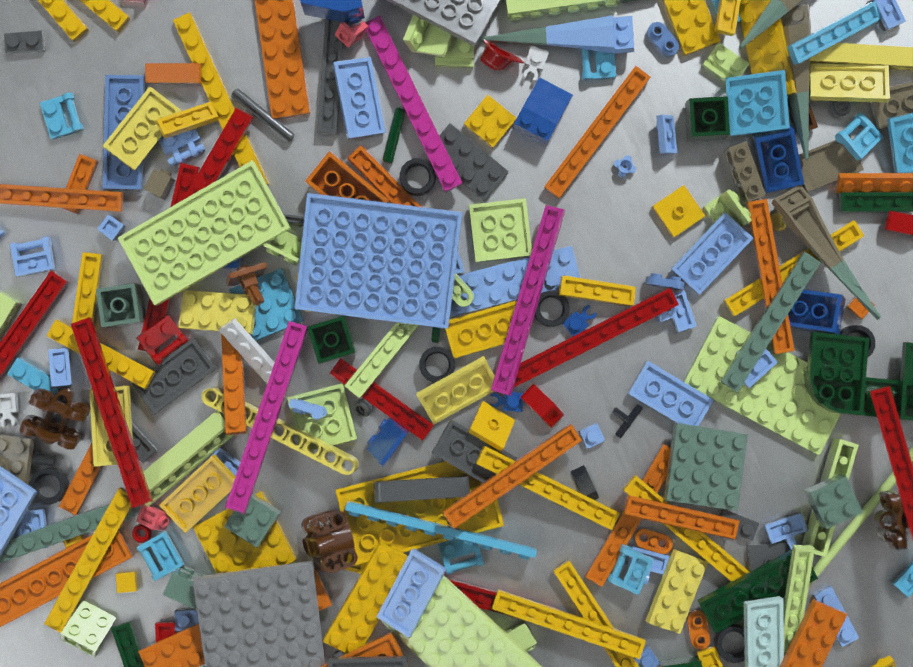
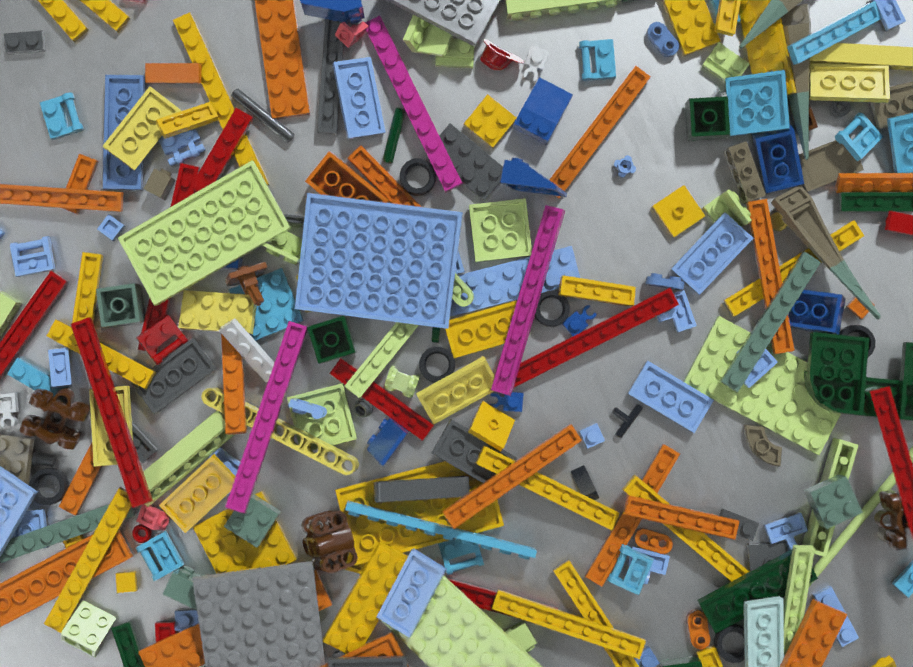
light blue plate [480,15,634,54] -> none
red slope [520,384,564,428] -> none
light yellow plate [645,549,708,634] -> none
light blue plate [656,114,678,155] -> none
sand green plate [664,423,748,511] -> none
none -> yellowish green piece [384,366,421,398]
none -> blue slope [500,158,567,197]
none -> dark tan tile [744,425,782,467]

